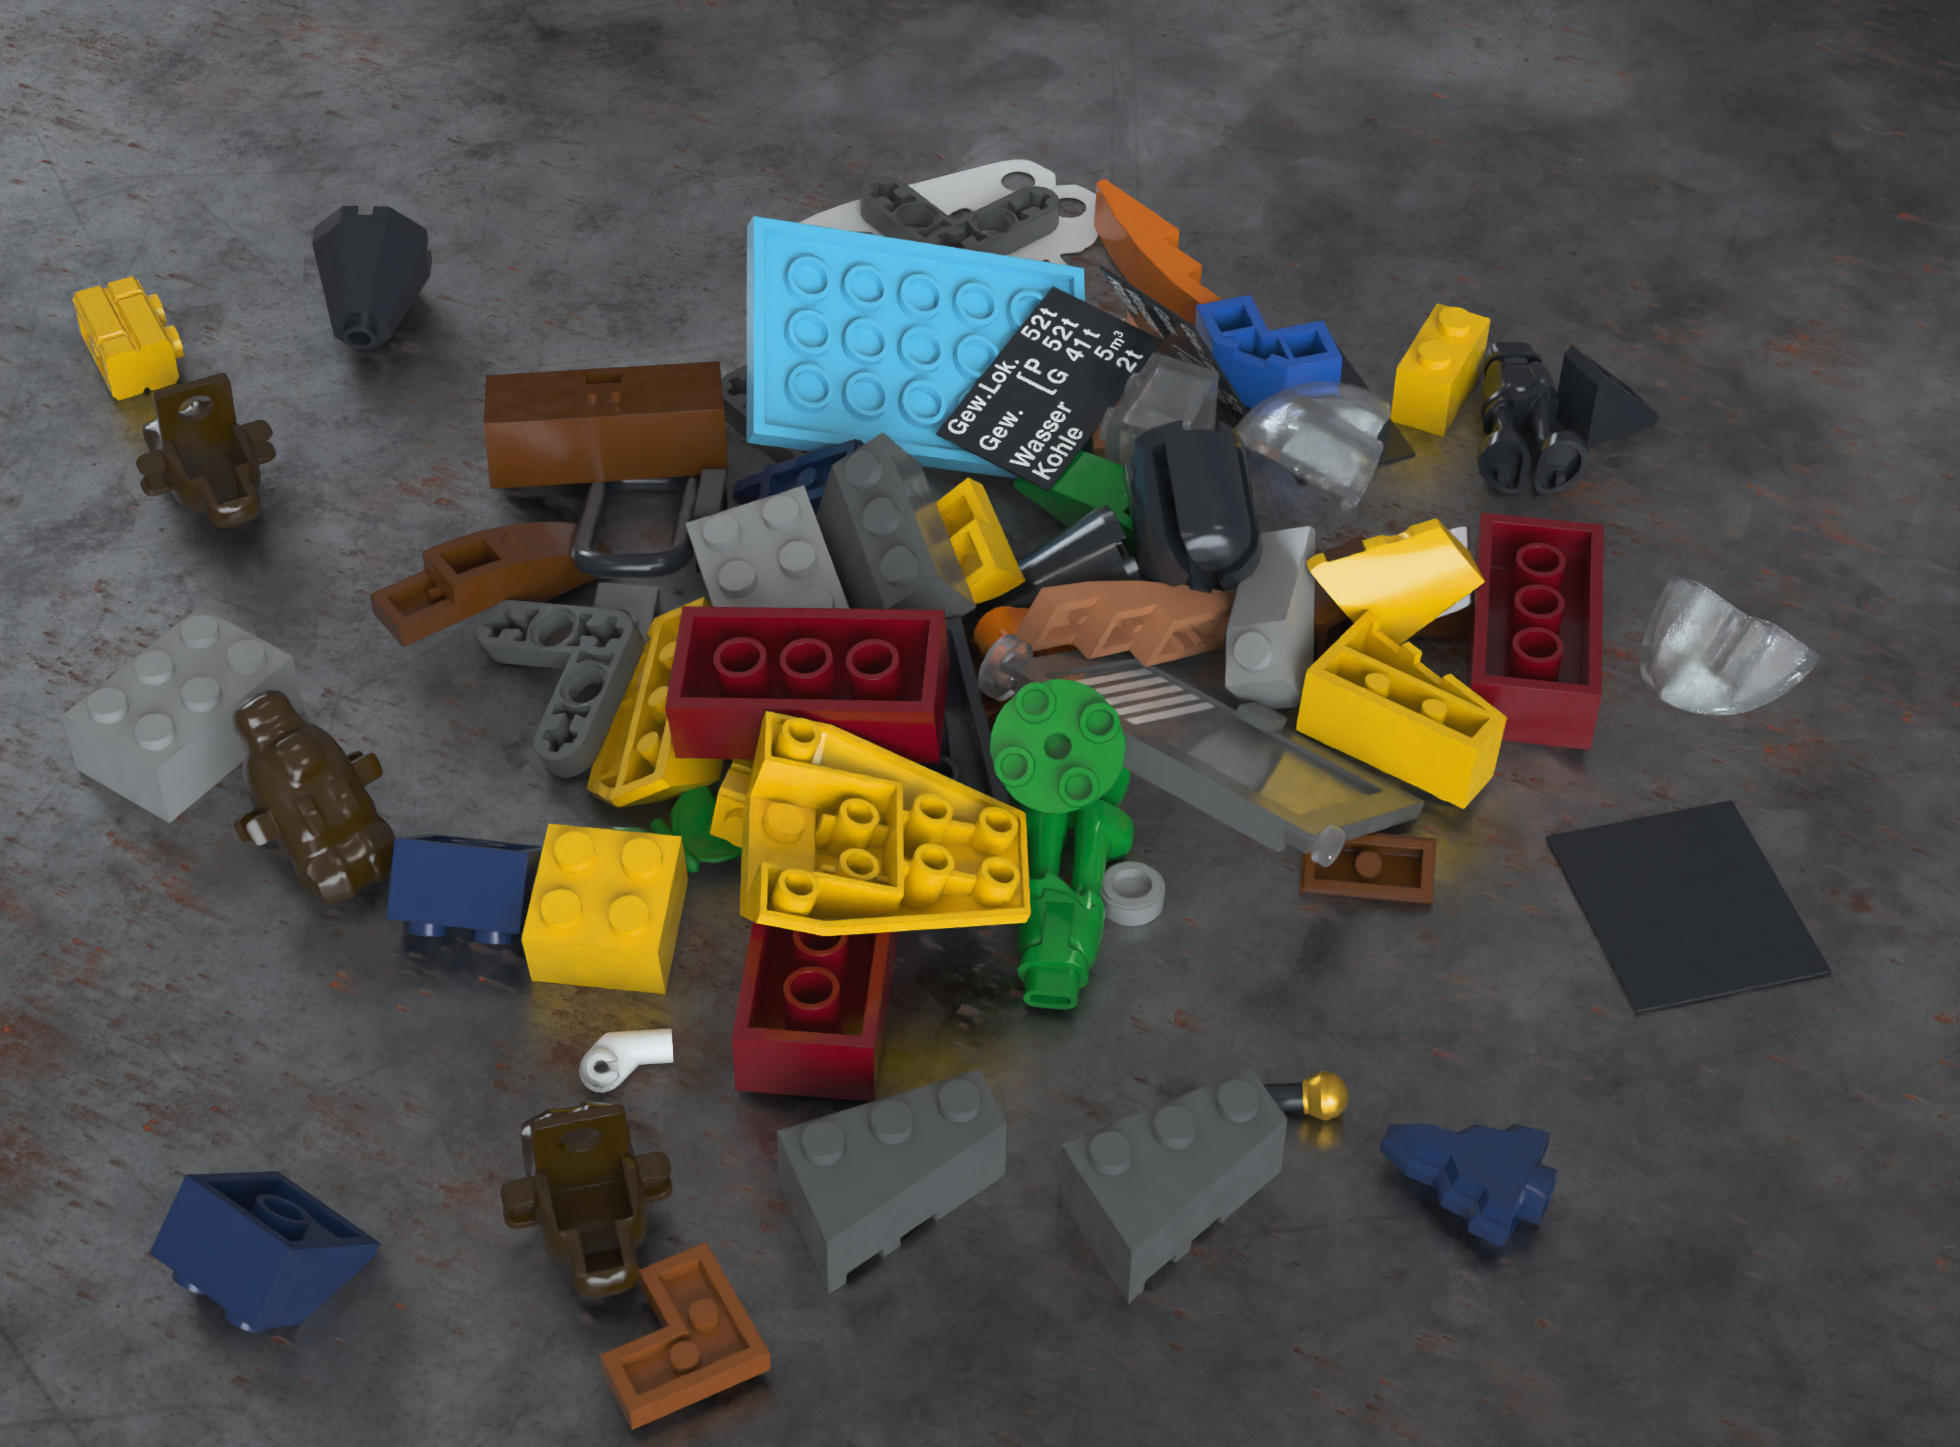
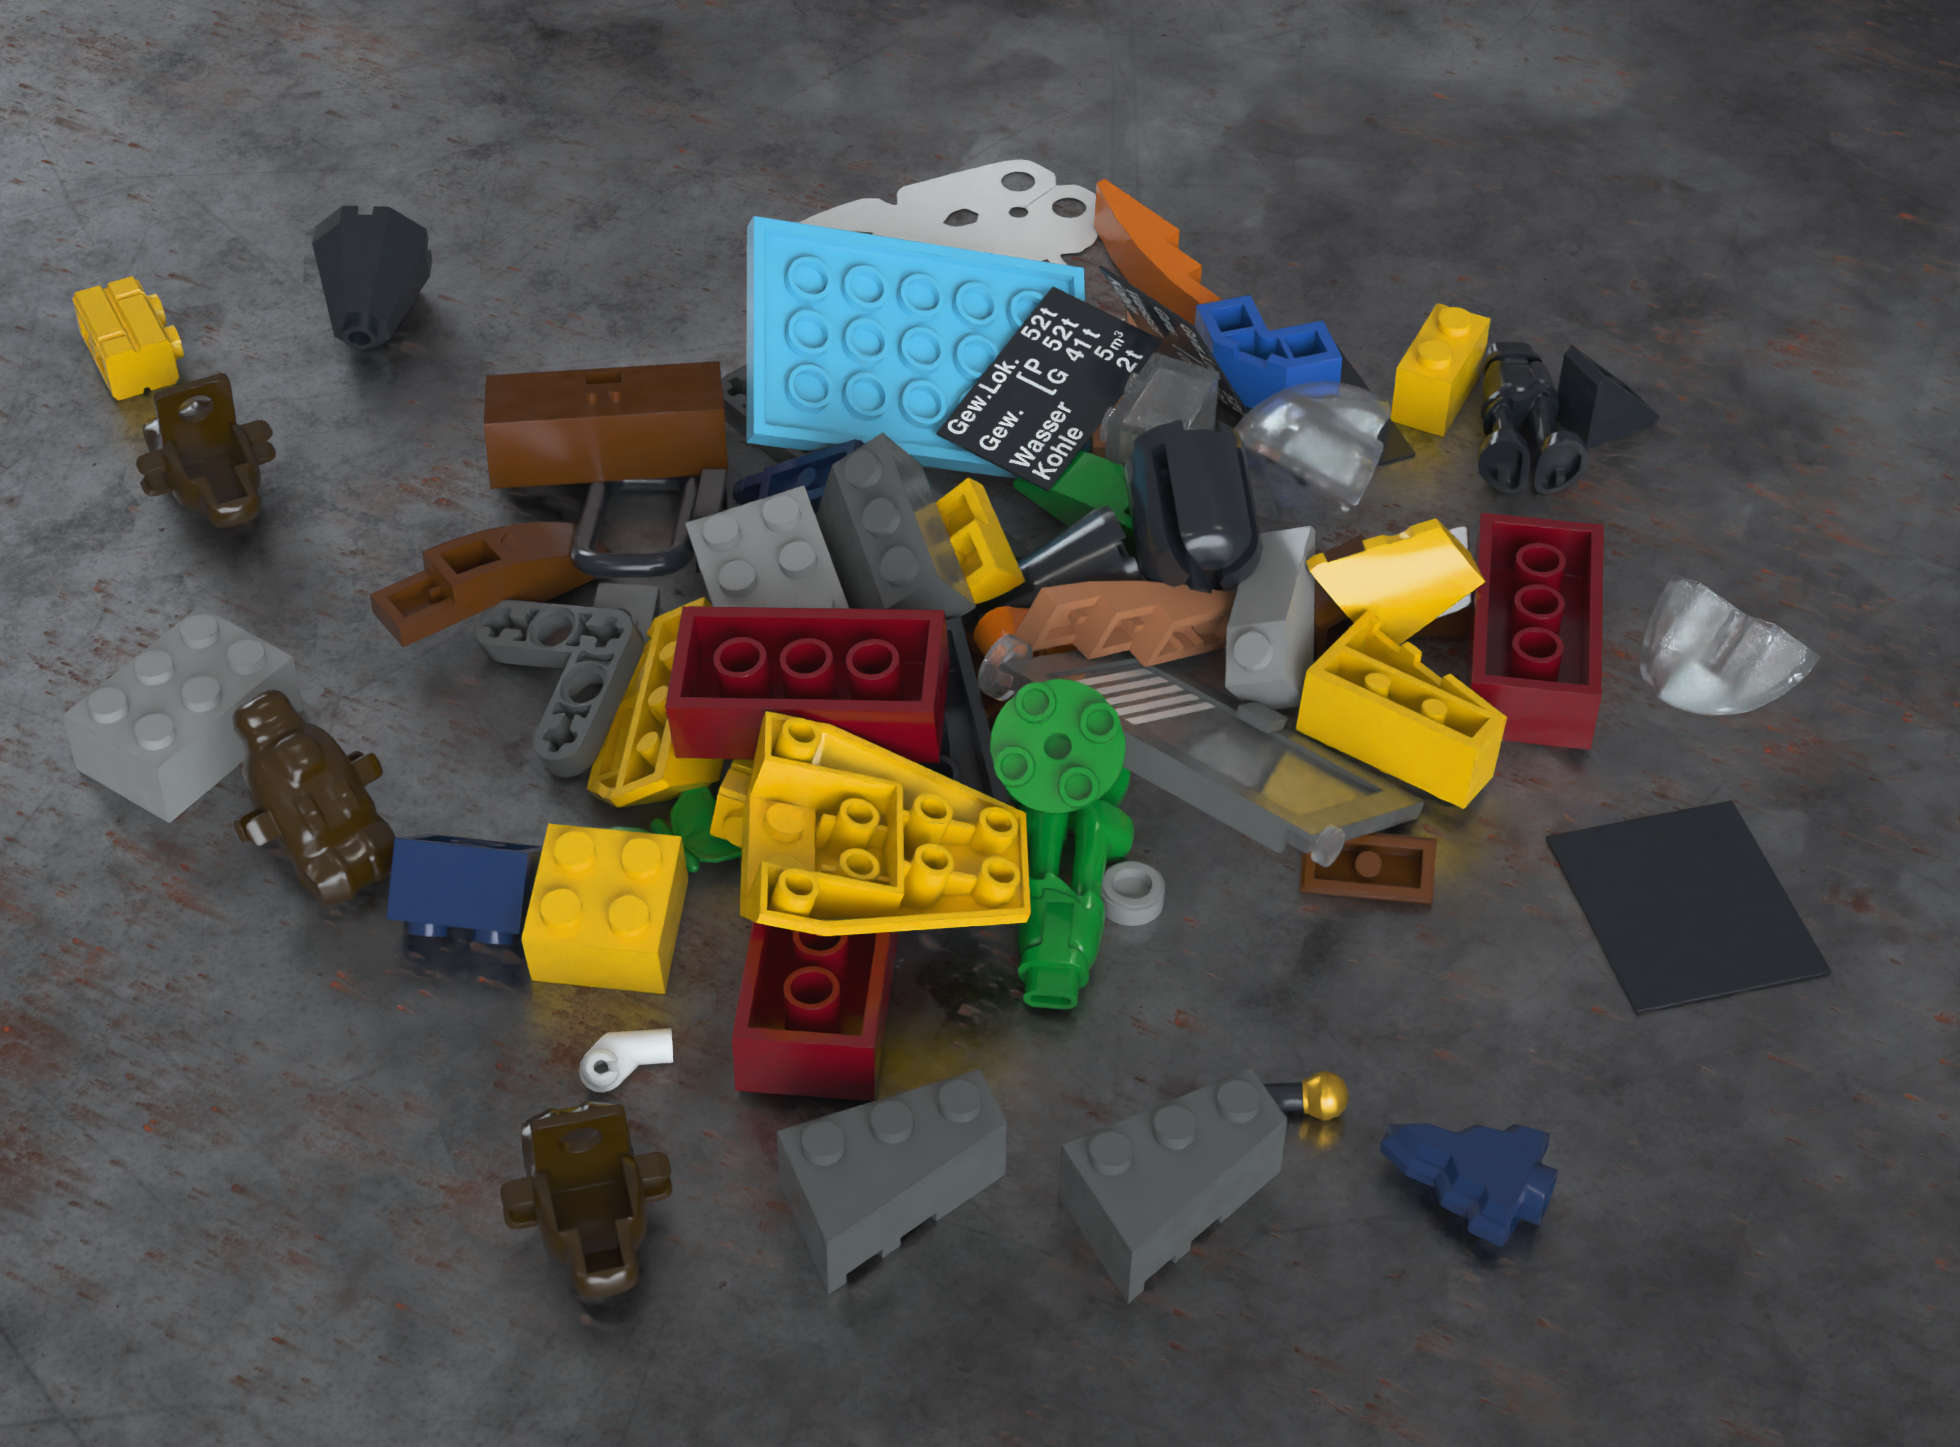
dark blue slope [150,1171,381,1333] -> none
dark orange plate [599,1242,771,1430] -> none
dark grey beam [860,176,1059,256] -> none

